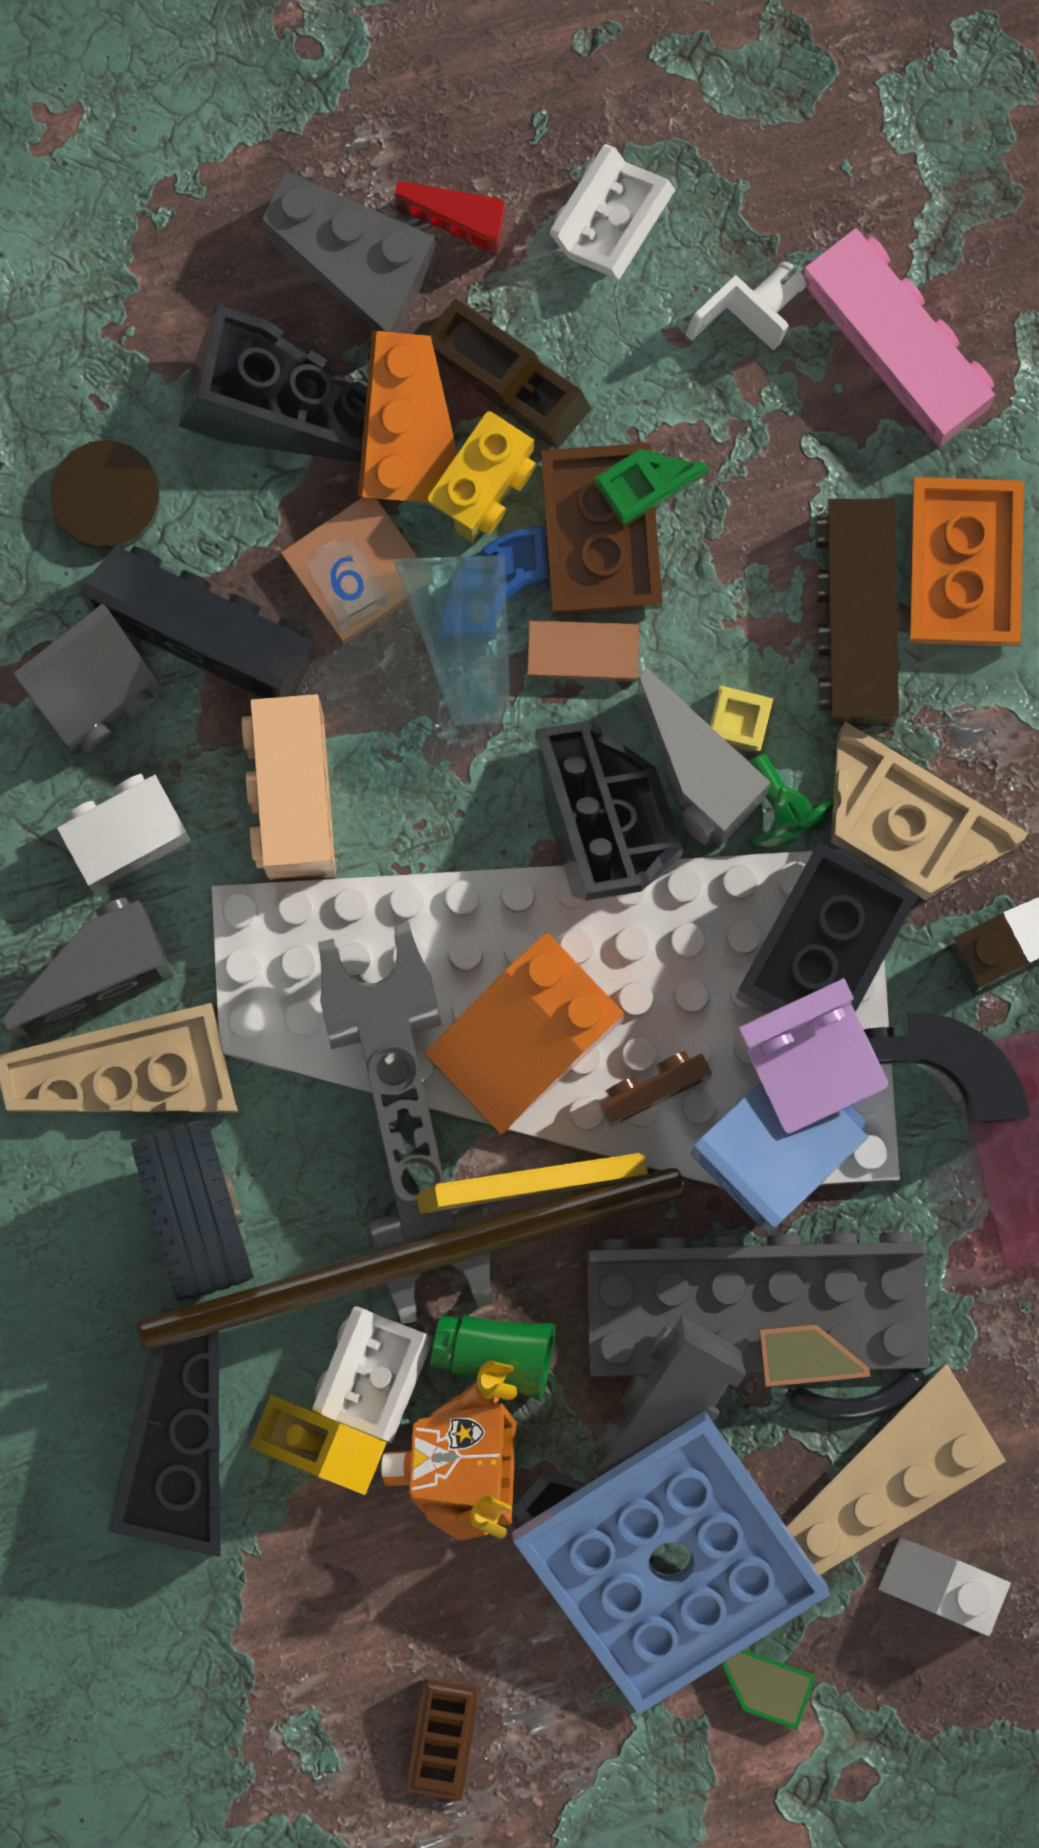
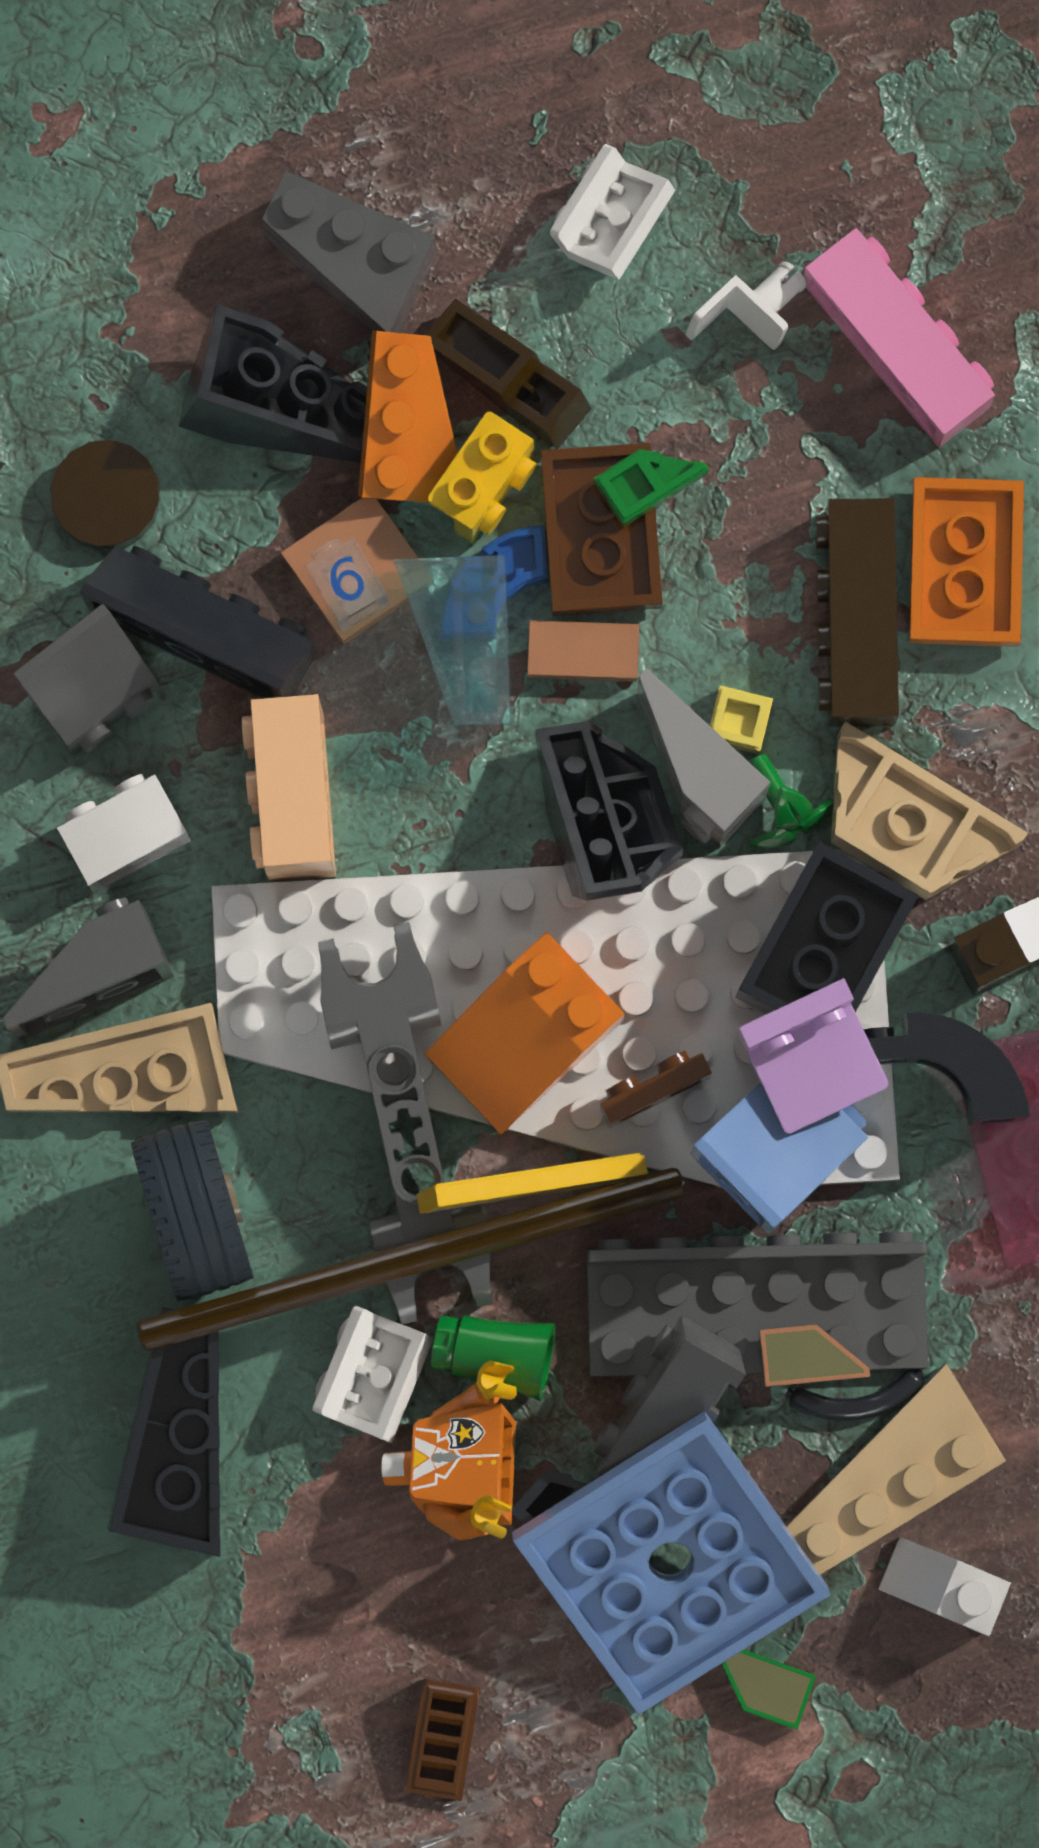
yellow slope [249,1394,387,1495] -> none
red slope [395,181,505,254] -> none

